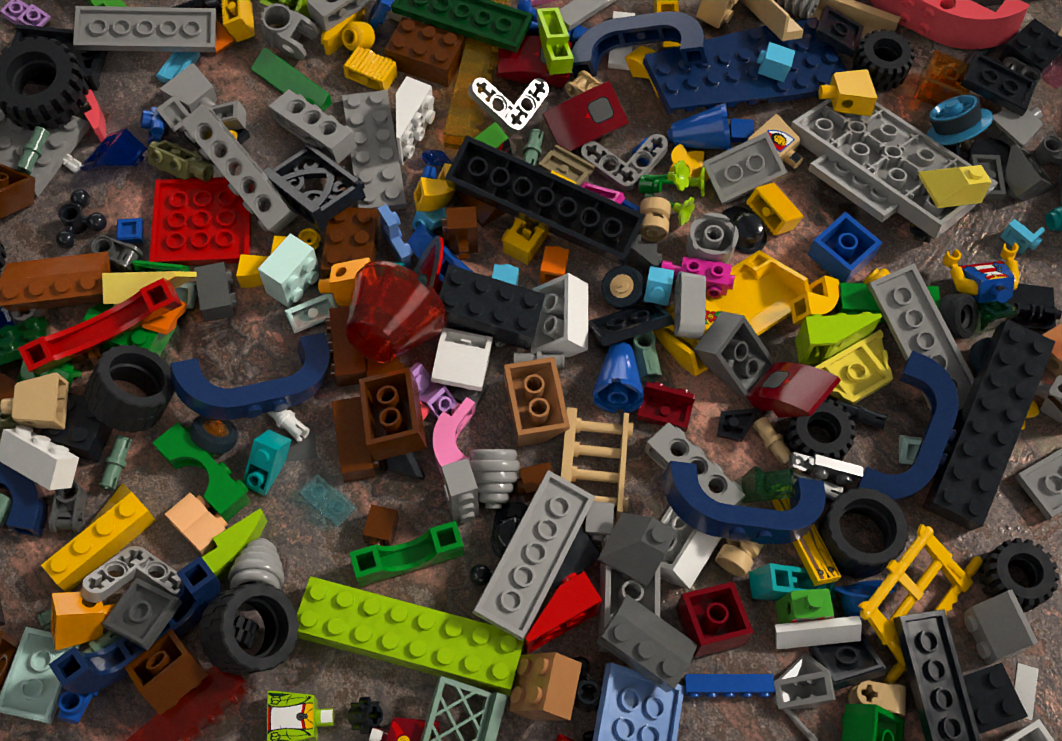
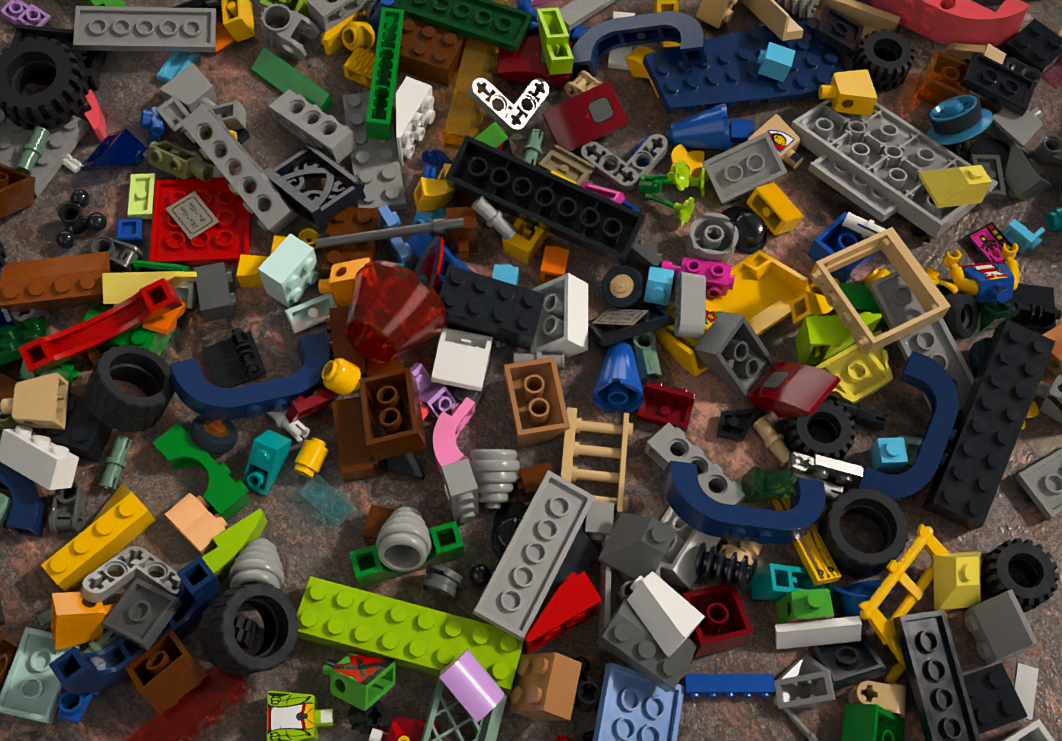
tan wheel [640,196,671,242] -> none
none -> yellowish green plate [127,173,157,219]
none -> clear smoke sticker [166,191,219,240]
none -> black hinge [202,328,267,388]
none -> dark red plate [285,387,340,423]
none -> yellow brick [293,437,329,479]
none -> dark grey bar [316,218,465,249]
none -> yellow head [321,358,362,396]
none -> bright green torso [323,651,396,711]
none -> green slope [366,7,404,140]
none -> light grey piece [376,506,432,572]
none -> dark grey wheel [420,564,463,601]
none -> lavender brick [439,649,505,723]
none -> light grey pin [471,196,517,241]
none -> clear smoke sticker [592,309,649,325]
none -> white slope [627,571,705,657]
none -> black piece [695,542,758,591]
none -> tan window [810,227,951,355]
none -> white pin [842,212,886,239]
none -> medium azure brick [869,437,908,473]
none -> yellow plate [923,266,959,294]
none -> light yellow slope [933,551,981,610]
none -> tan piece [941,42,1006,64]
none -> piece [966,222,1019,263]

